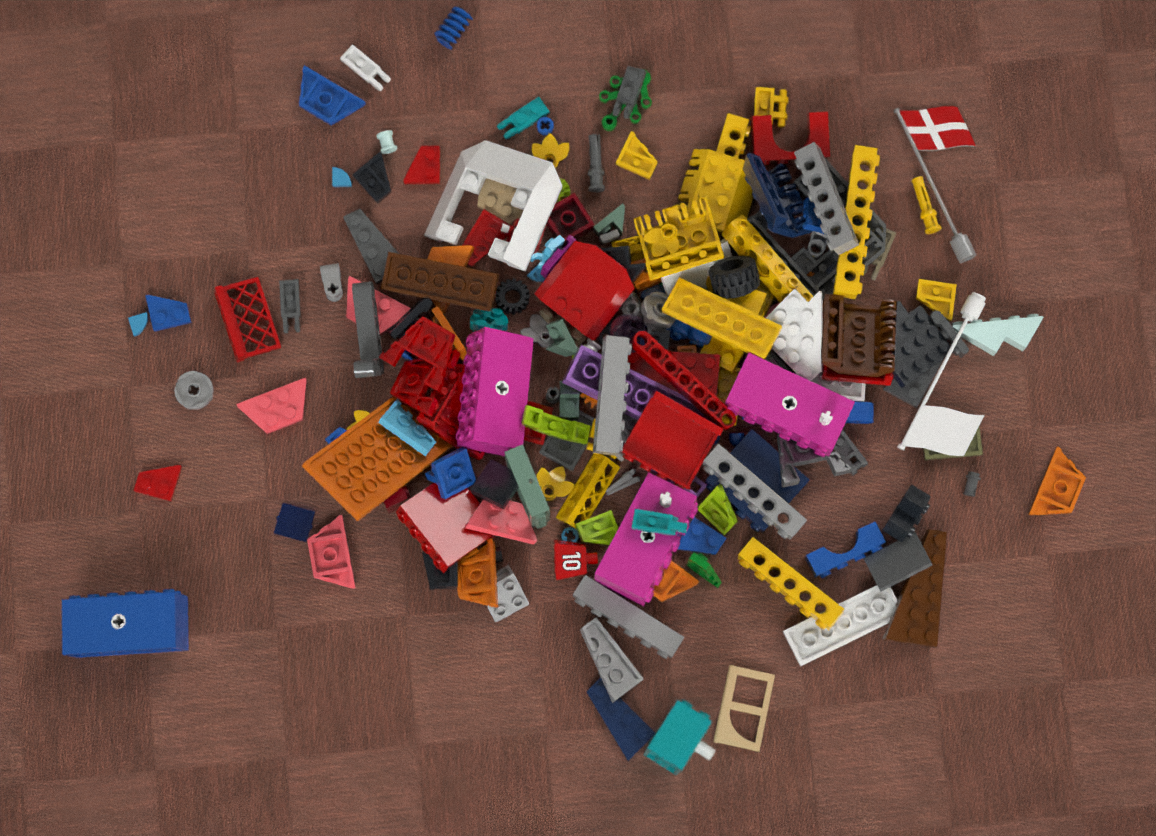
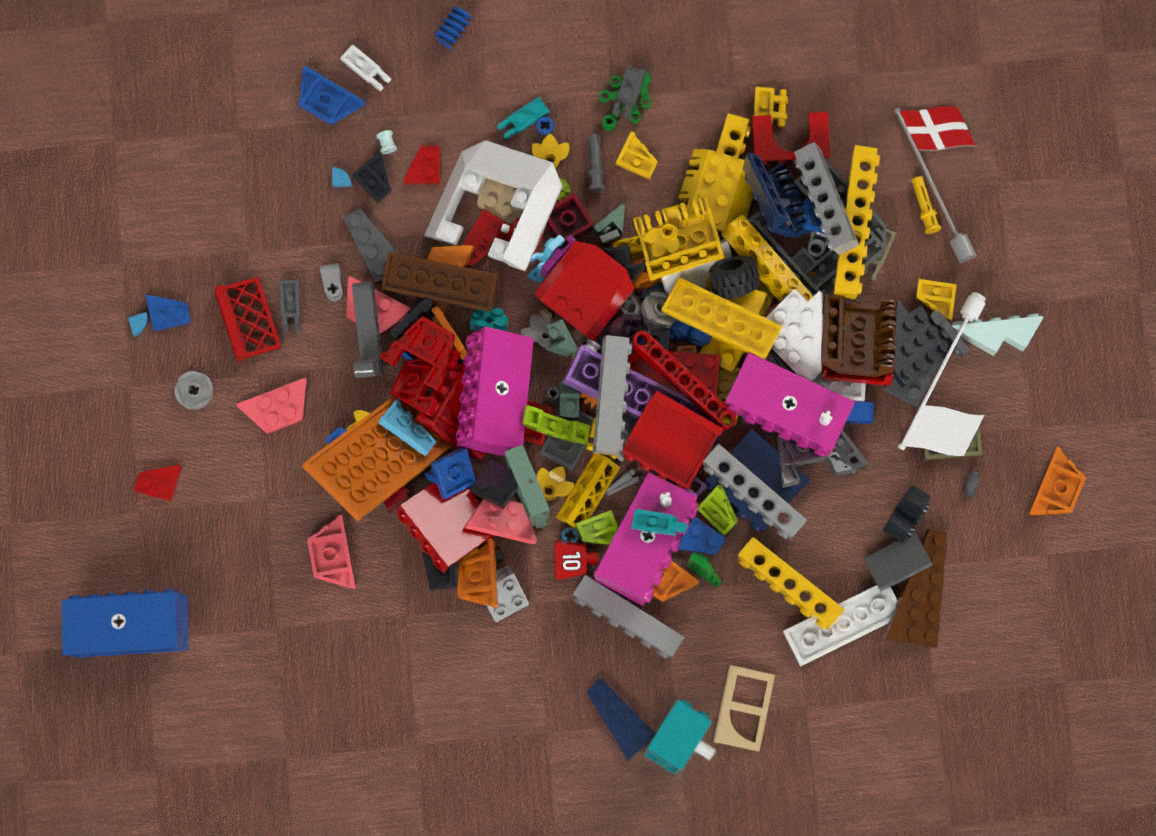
clear blue piece [274,503,315,542] -> none
black tyre [495,278,530,315] -> none
light grey wing [580,617,643,703] -> none
blue hinge [729,433,744,446] -> none
blue arch [804,522,886,579] -> none

